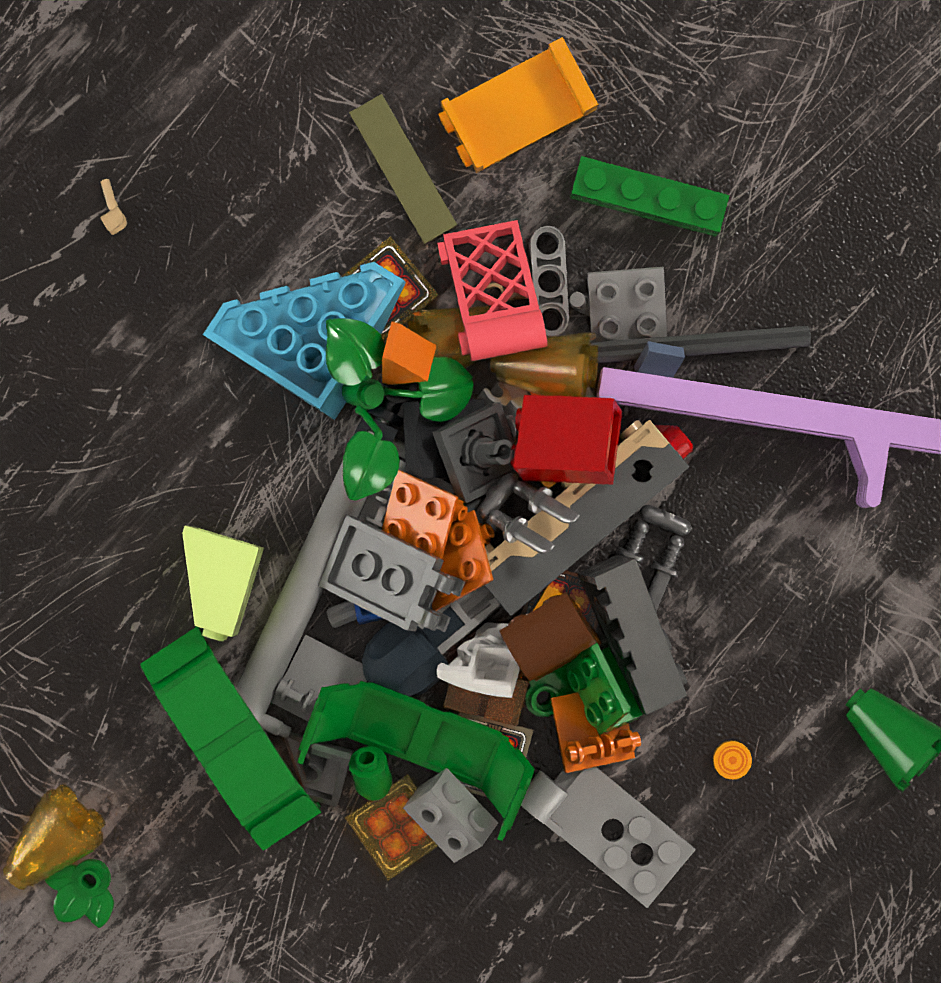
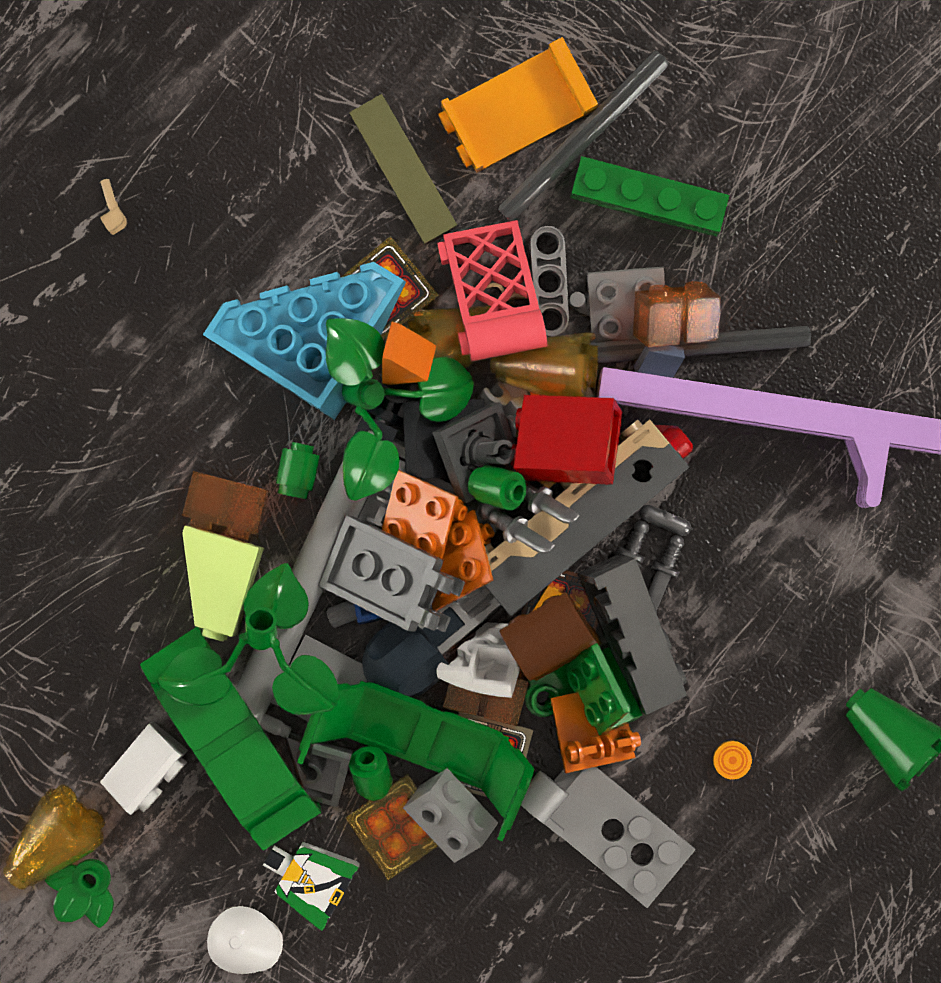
none -> white slope [100,721,188,815]
none -> green plant [158,563,339,715]
none -> clear orange piece [182,471,270,540]
none -> white hat [207,906,283,974]
none -> torso [263,842,360,931]
none -> green brick [276,442,320,500]
none -> green brick [468,465,526,510]
none -> dark grey axle [498,51,669,221]
none -> clear orange piece [633,281,721,347]

